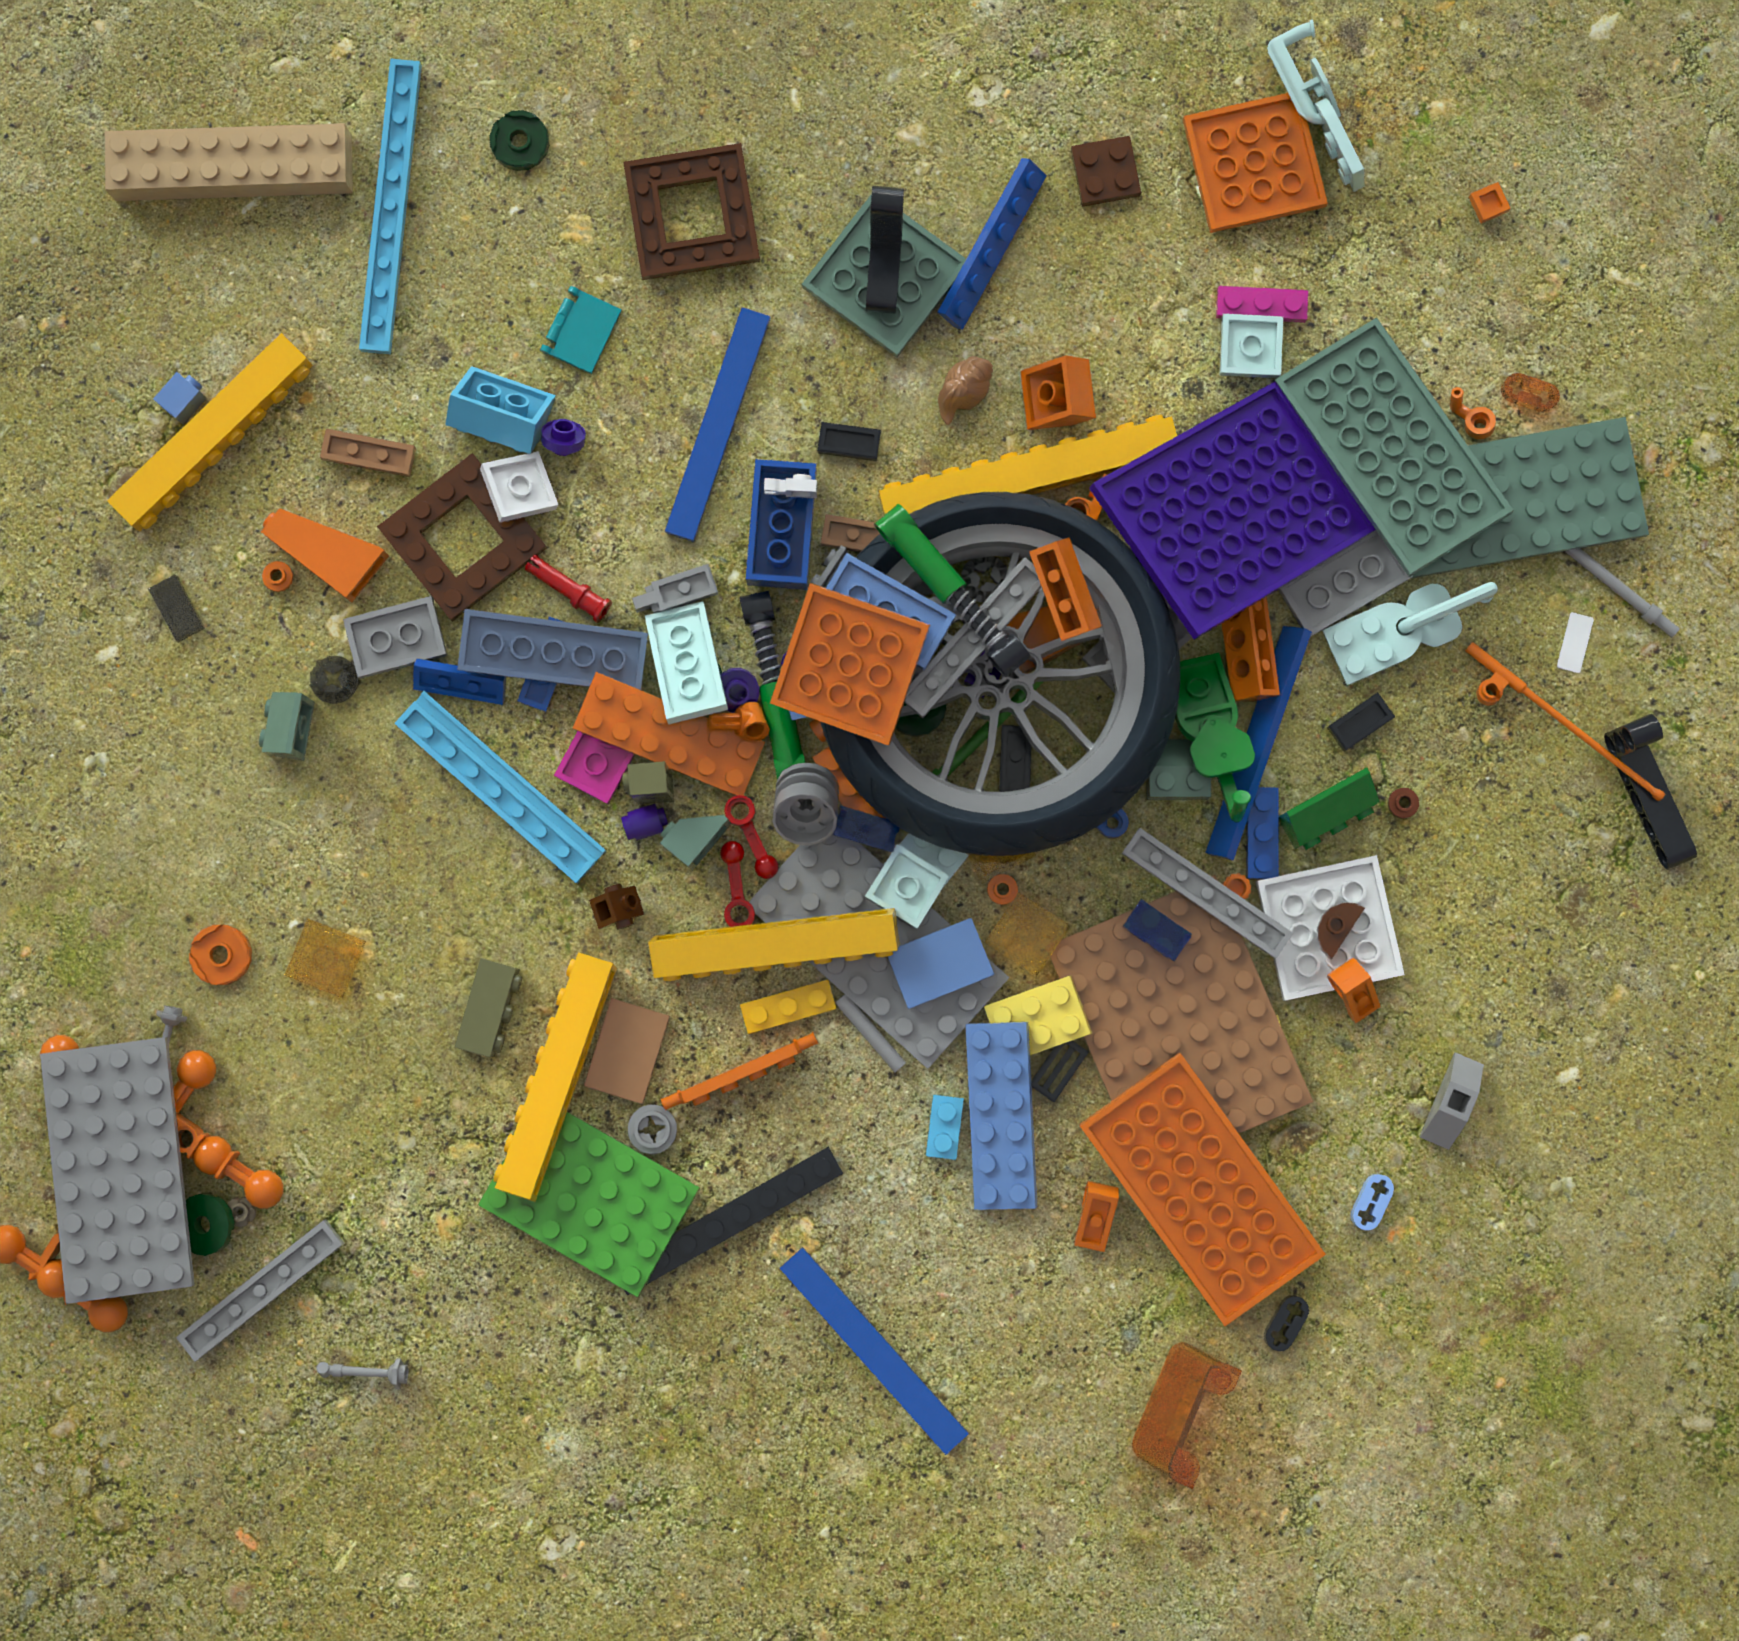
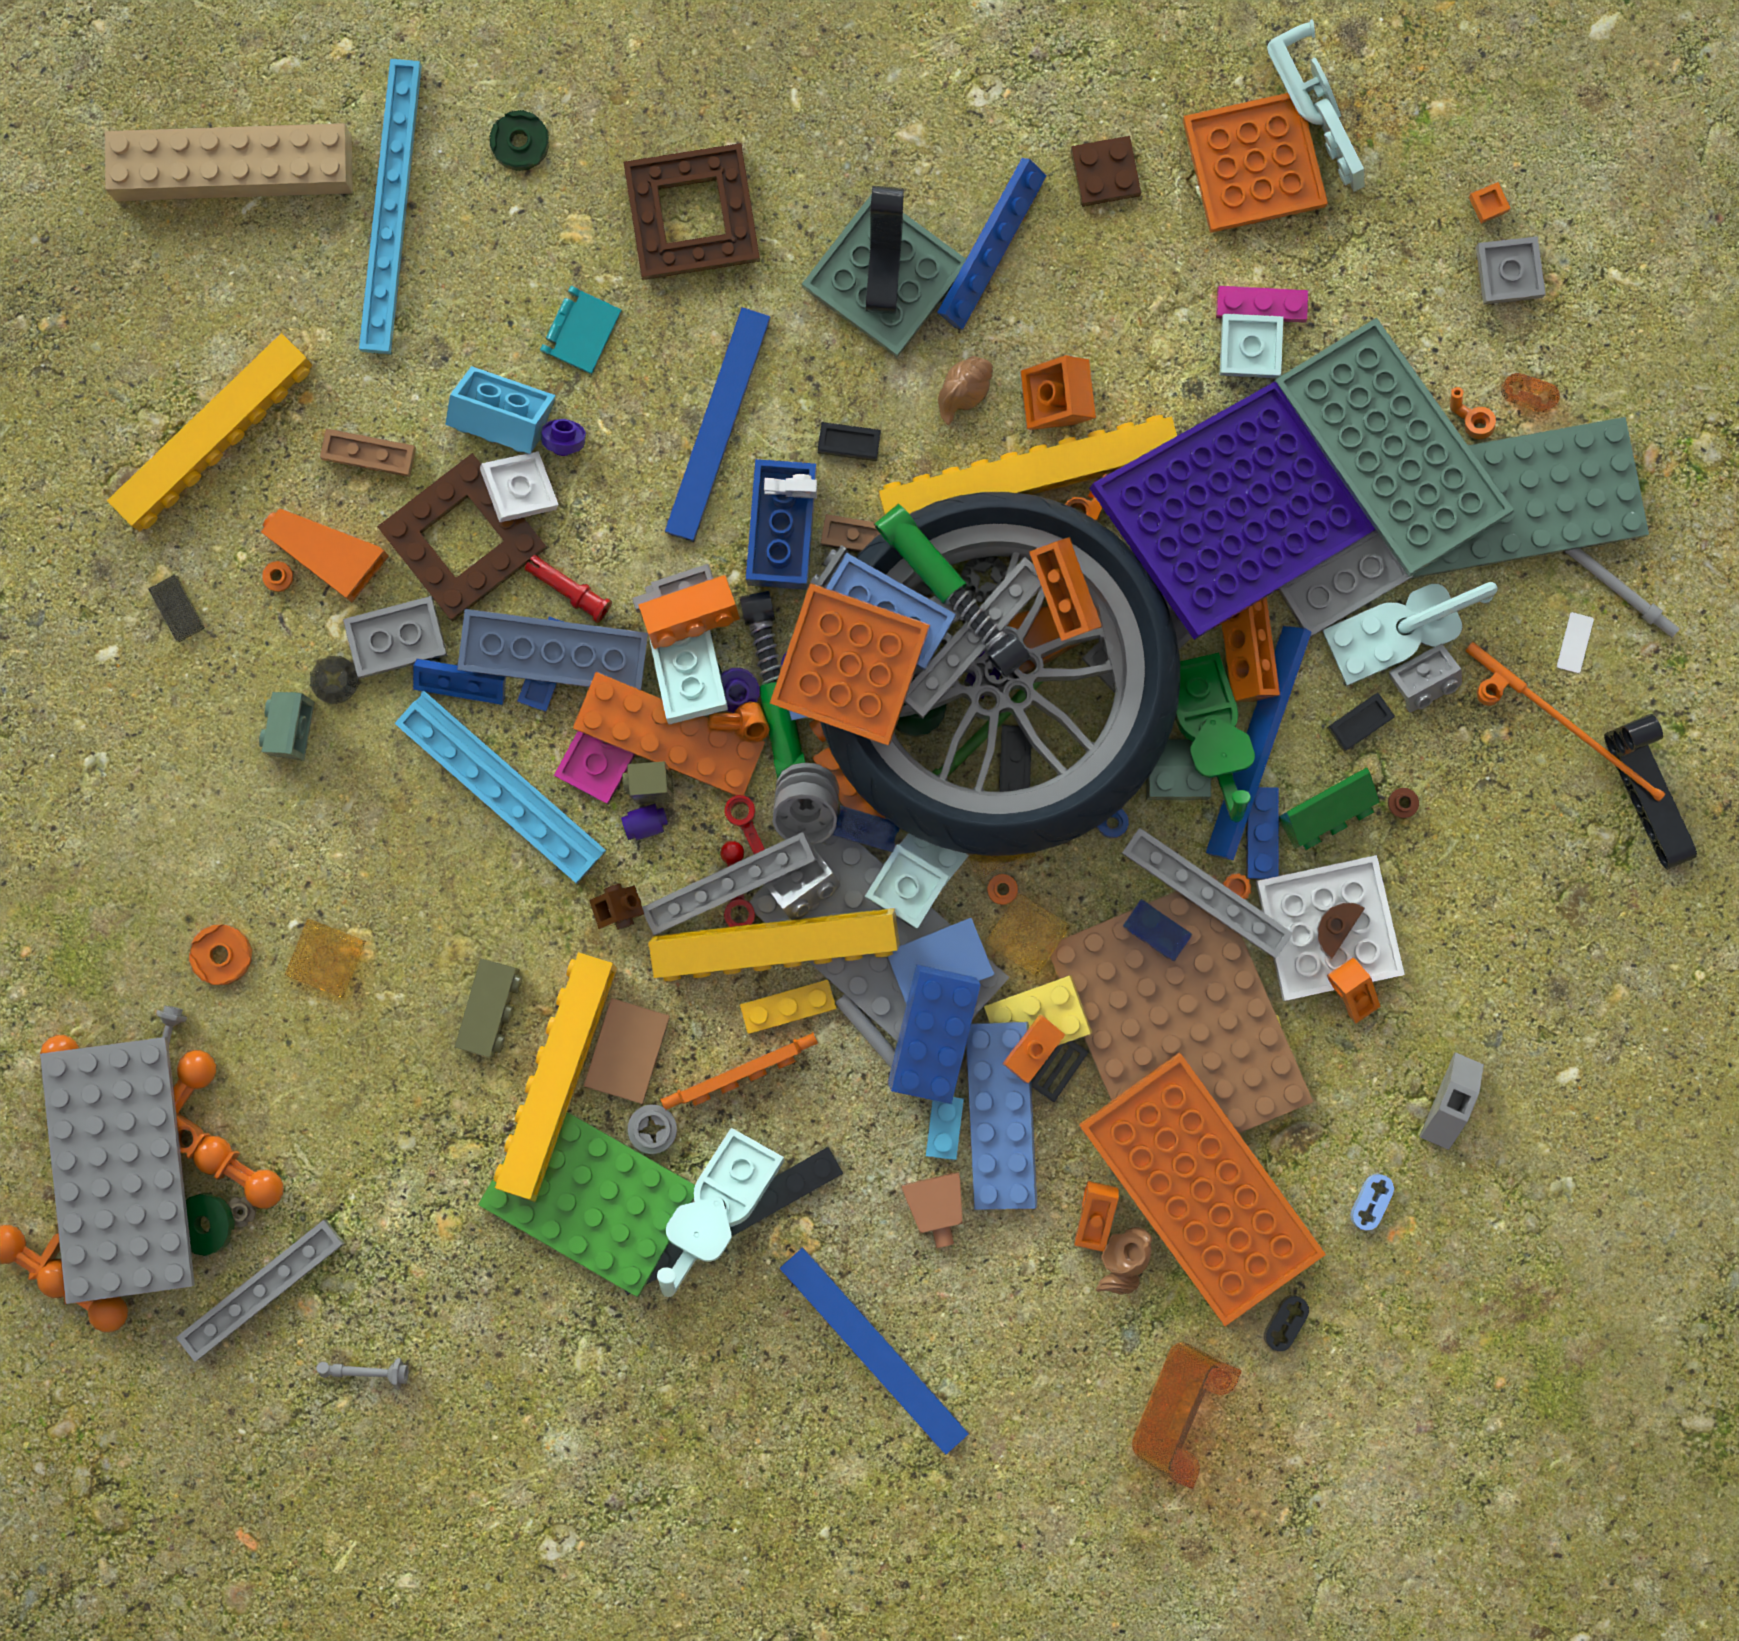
medium blue brick [153,372,207,425] -> none
sand green slope [660,815,731,871] -> none
none -> orange brick [638,575,740,649]
none -> light grey plate [642,831,818,935]
none -> light aqua plate [657,1128,784,1297]
none -> light grey bracket [765,847,841,920]
none -> blue brick [888,964,981,1104]
none -> nougat torso [901,1172,962,1248]
none -> orange plate [1002,1015,1065,1084]
none -> medium nougat hair [1095,1227,1152,1295]
none -> light grey bracket [1389,643,1462,713]
none -> light grey plate [1476,236,1546,305]

